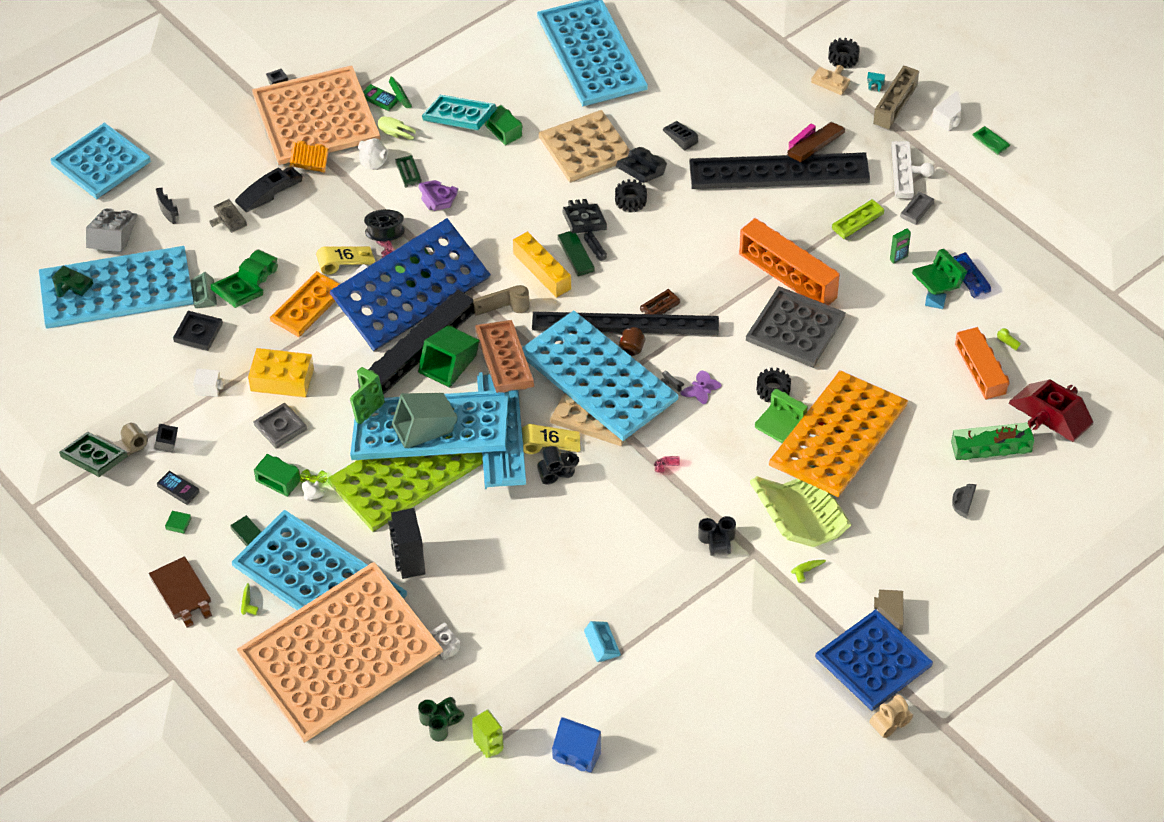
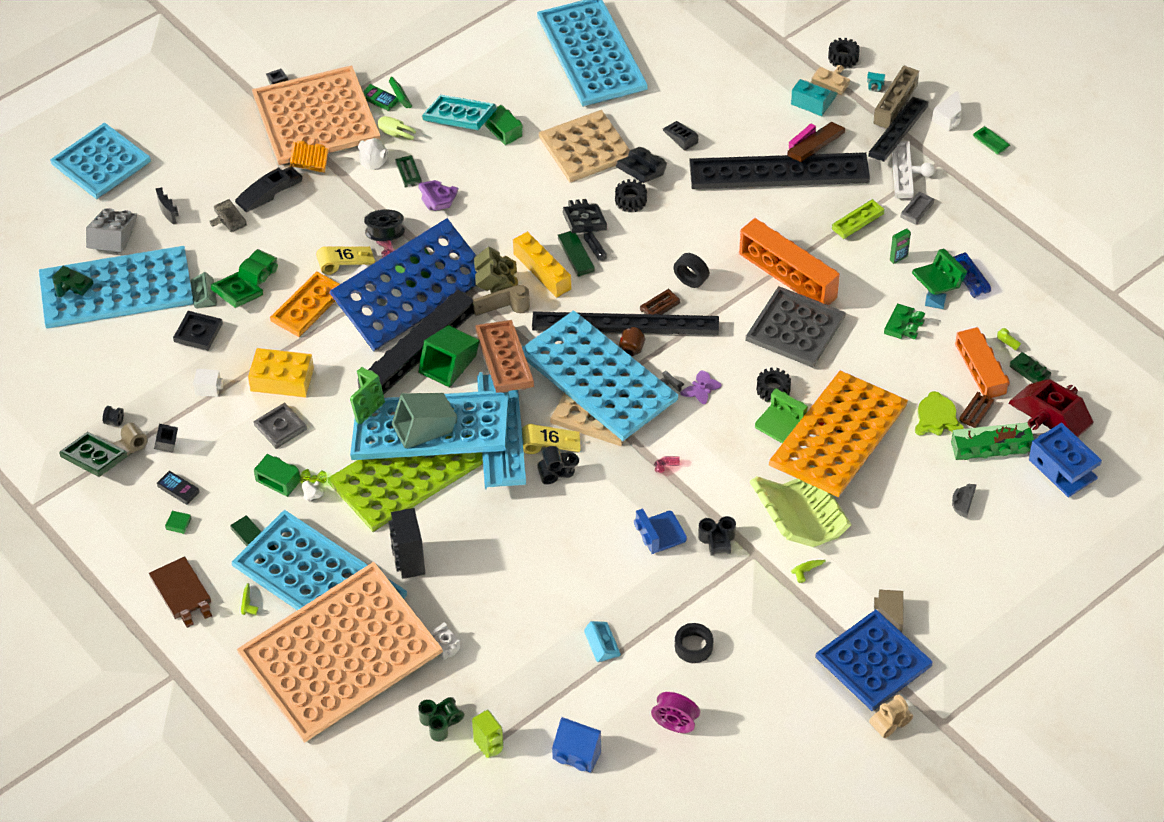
none -> black wheel [102,405,124,427]
none -> olive brick [474,246,518,293]
none -> blue bracket [634,508,687,554]
none -> magenta wheel [651,692,700,733]
none -> black tyre [673,253,710,288]
none -> black tyre [674,623,714,663]
none -> teal slope [791,79,838,116]
none -> black tile [868,97,929,162]
none -> green plate [884,303,925,339]
none -> lime tile [915,391,964,436]
none -> reddish brown tile [959,391,995,428]
none -> dark green plate [1009,352,1051,383]
none -> blue torso [1029,423,1102,498]

